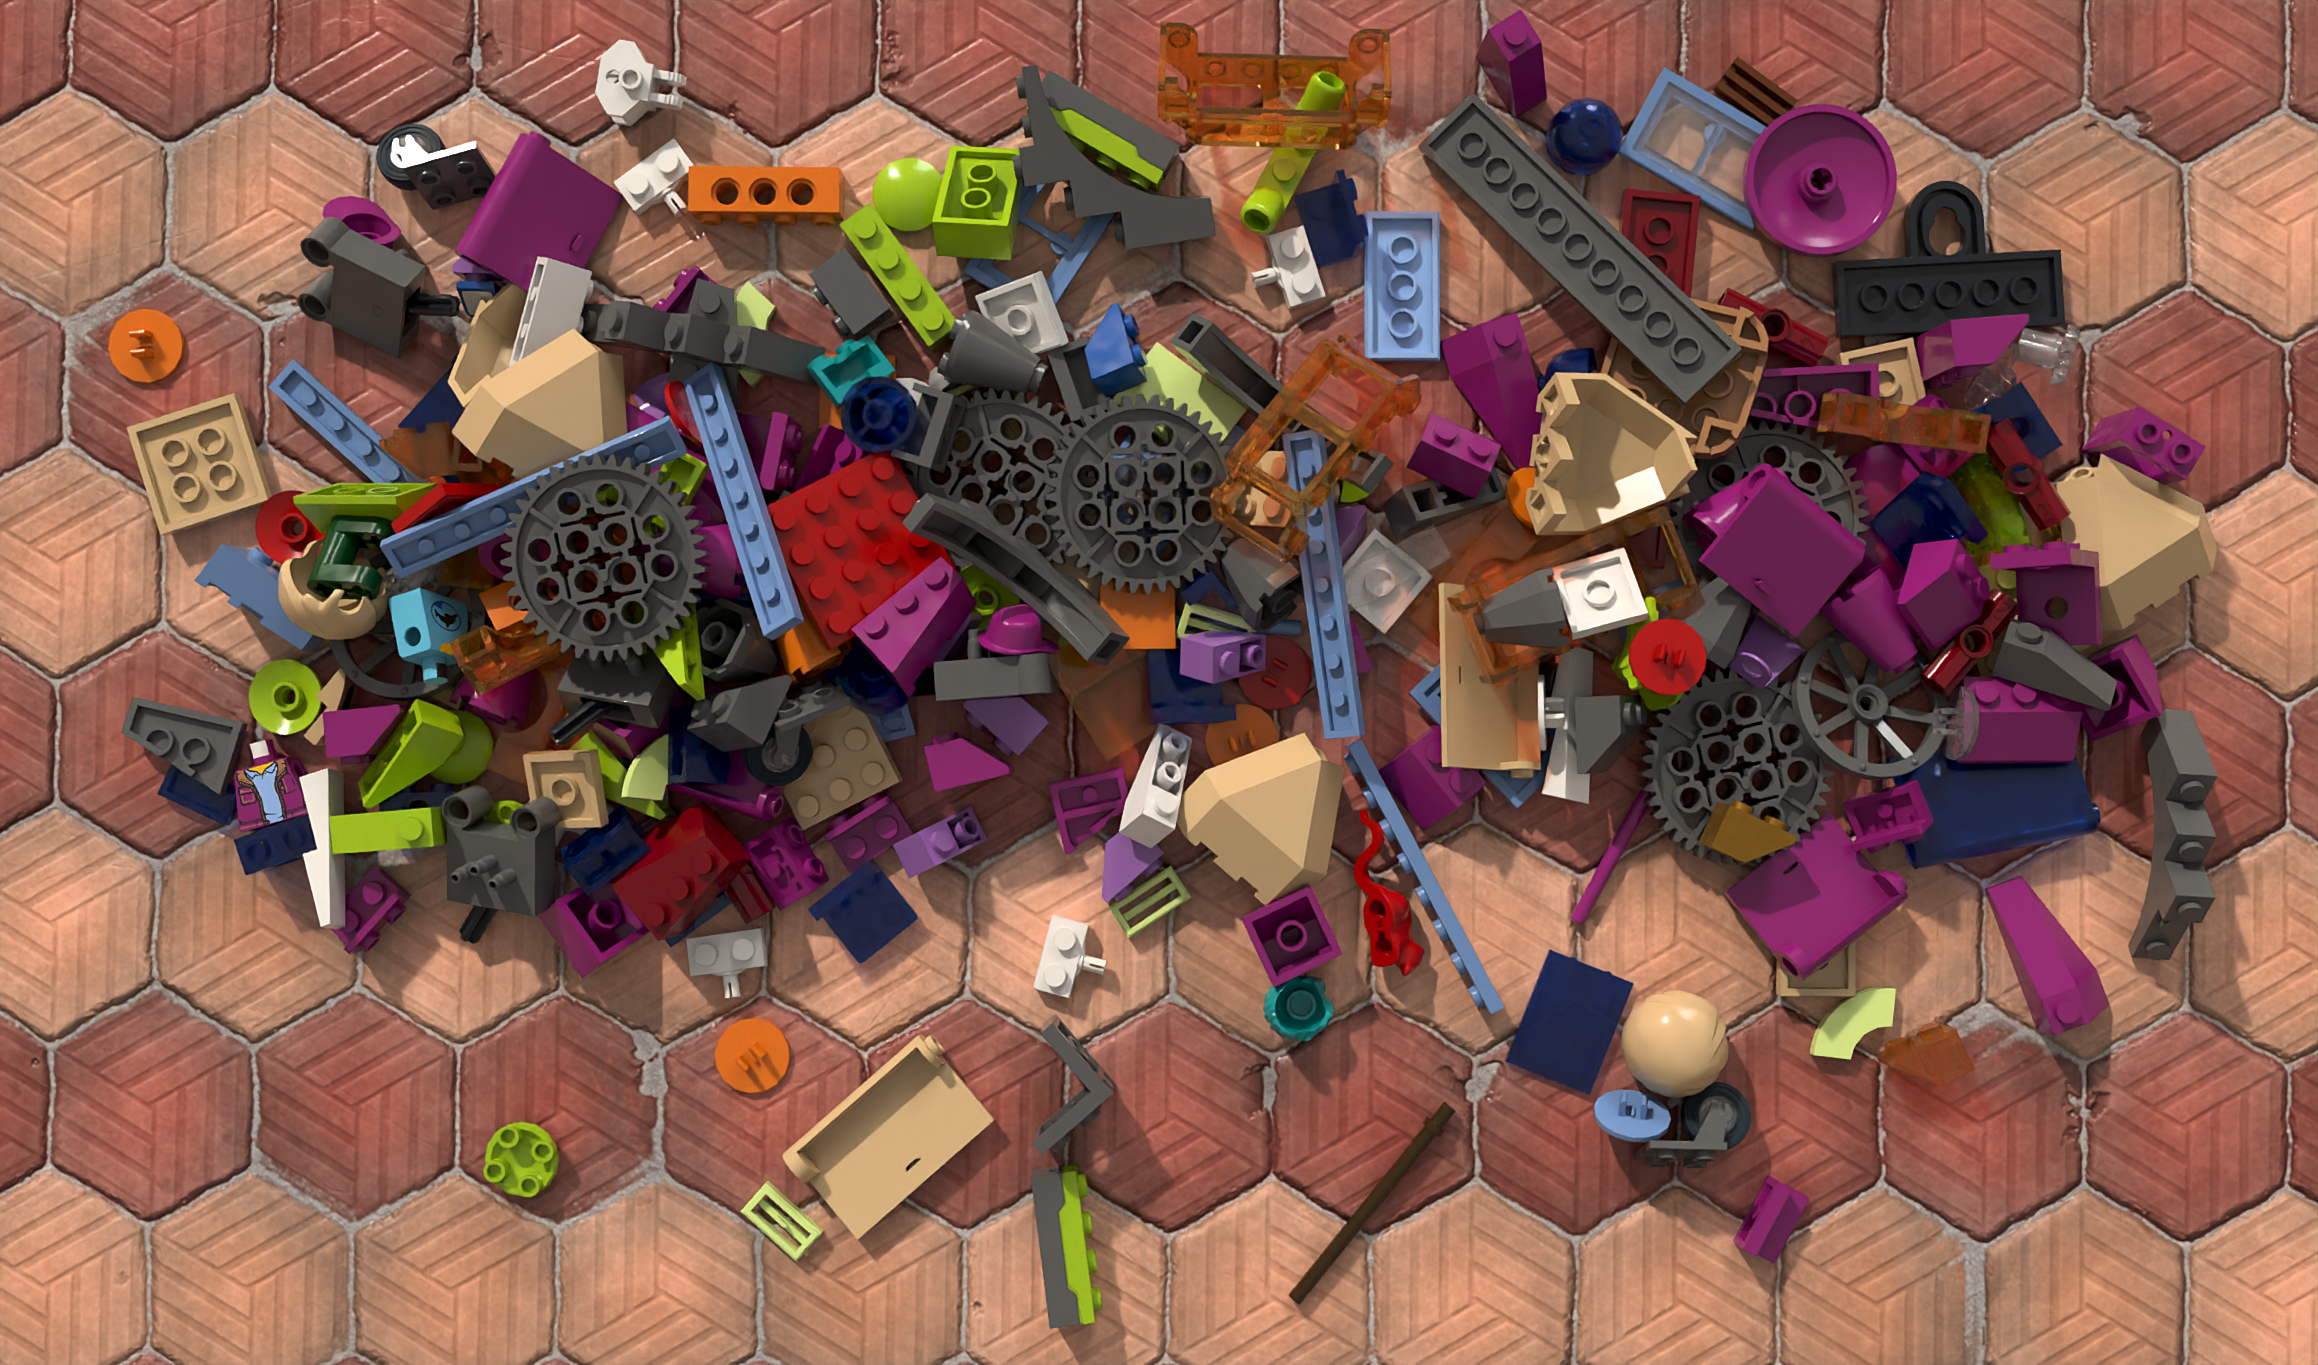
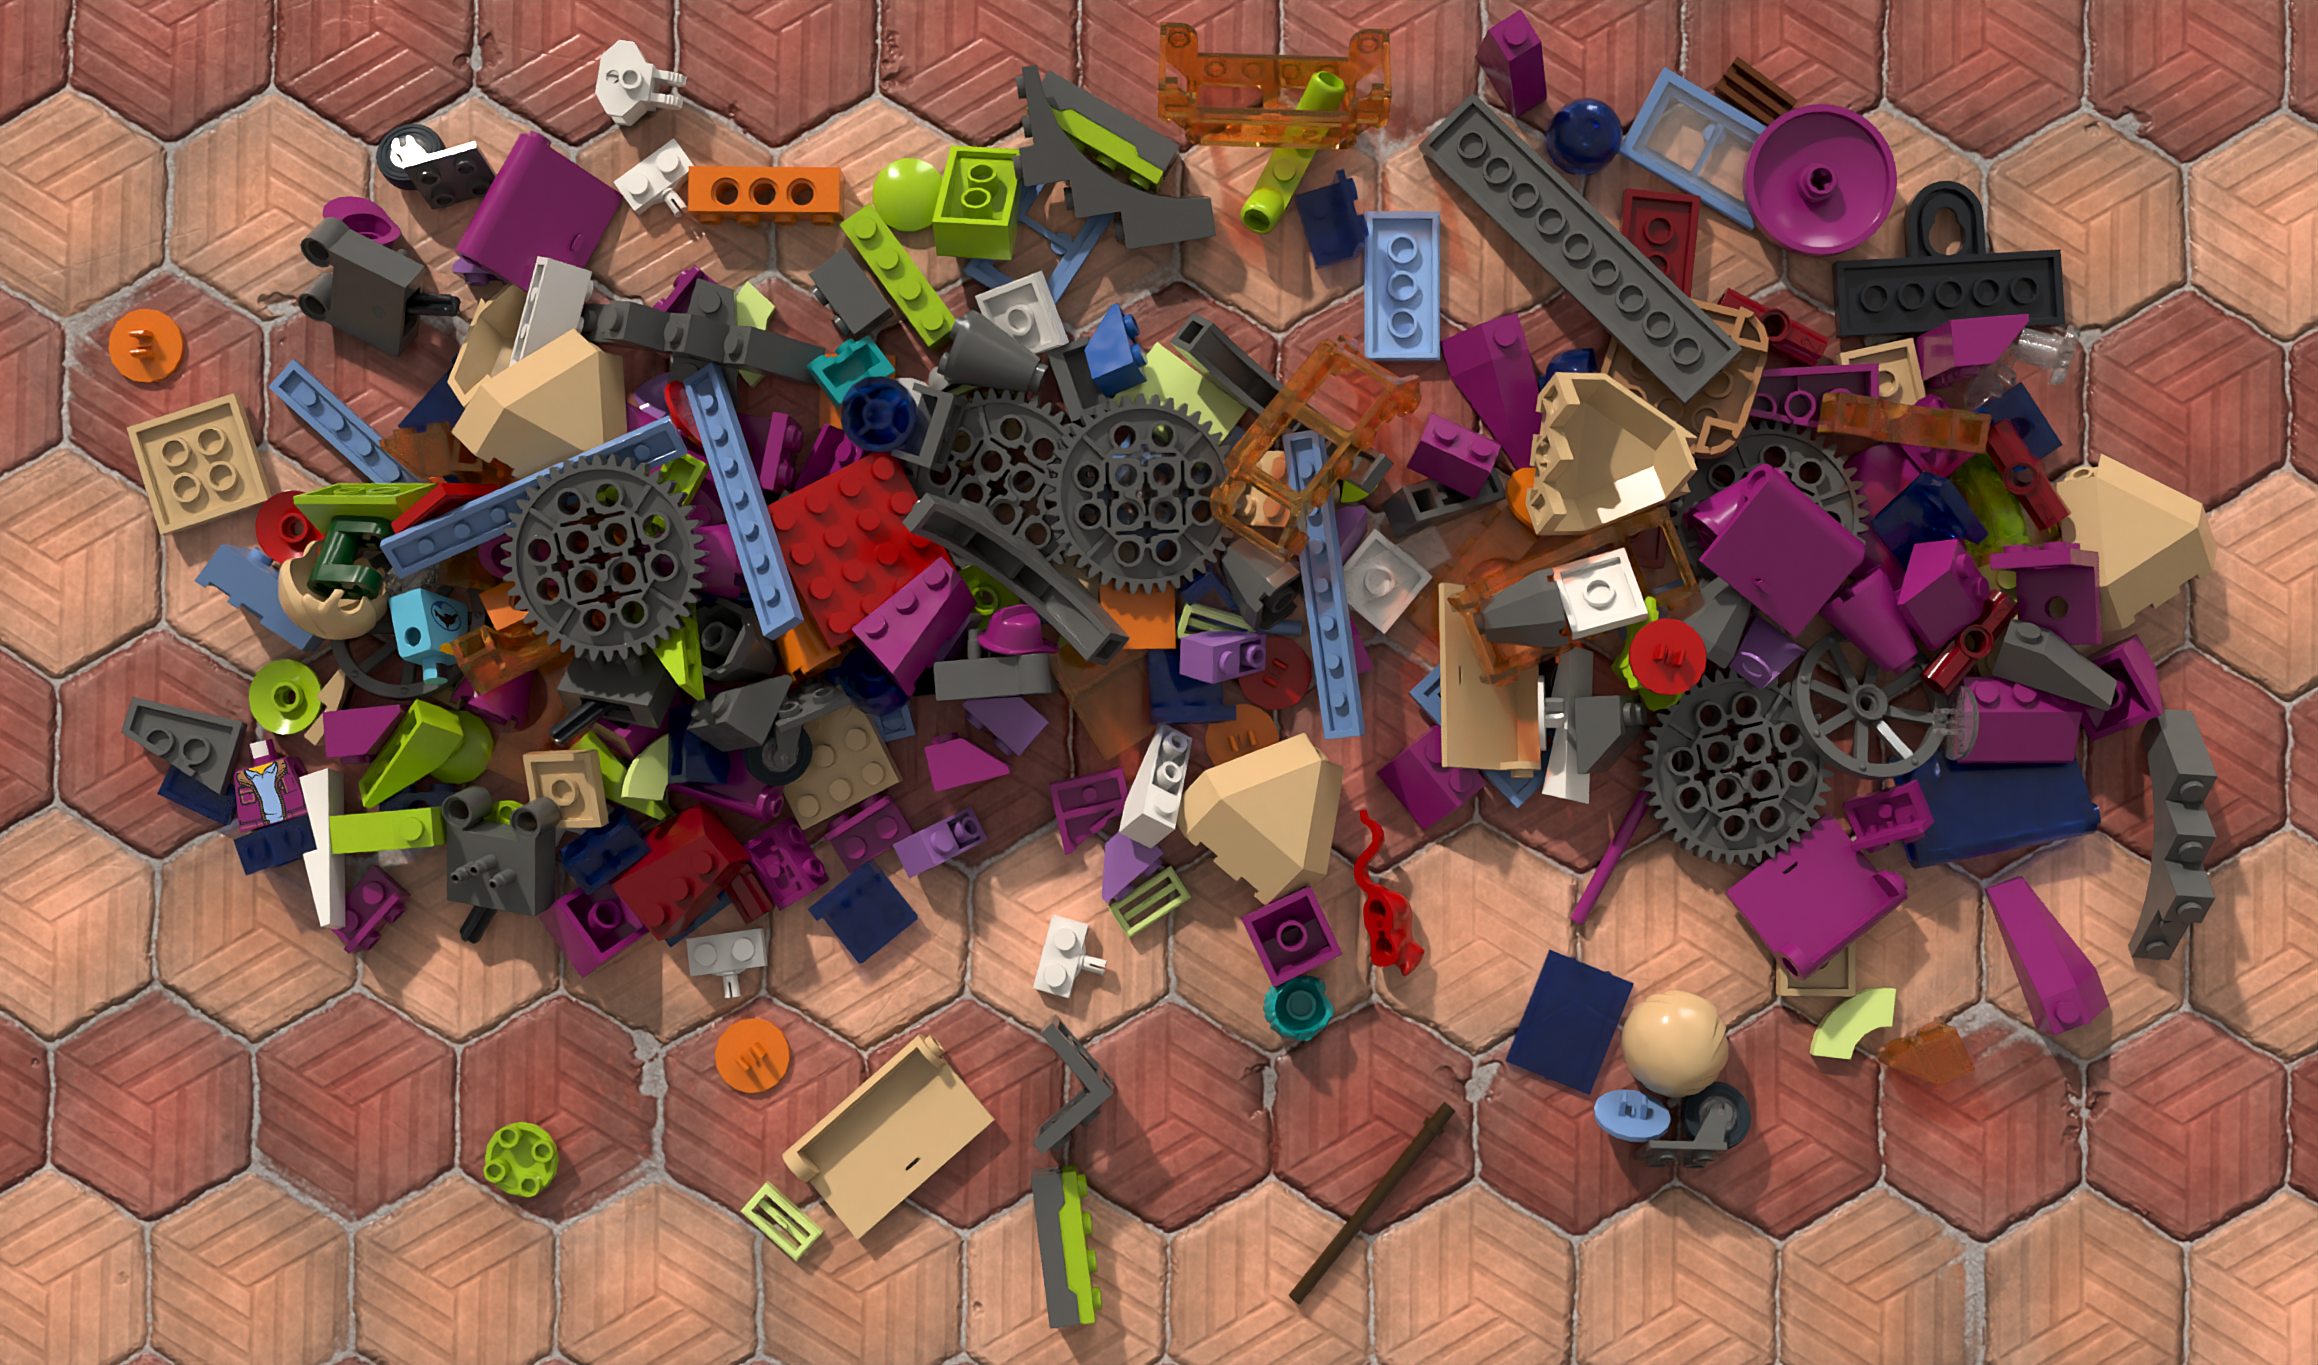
slope [456,281,502,317] -> none
white plate [1251,226,1326,310] -> none
medium blue plate [1343,739,1504,1014] -> none
pearl gold slope [1698,800,1797,863] -> none
magenta panel [1733,1175,1809,1263] -> none
magenta window [2082,406,2206,485] -> none

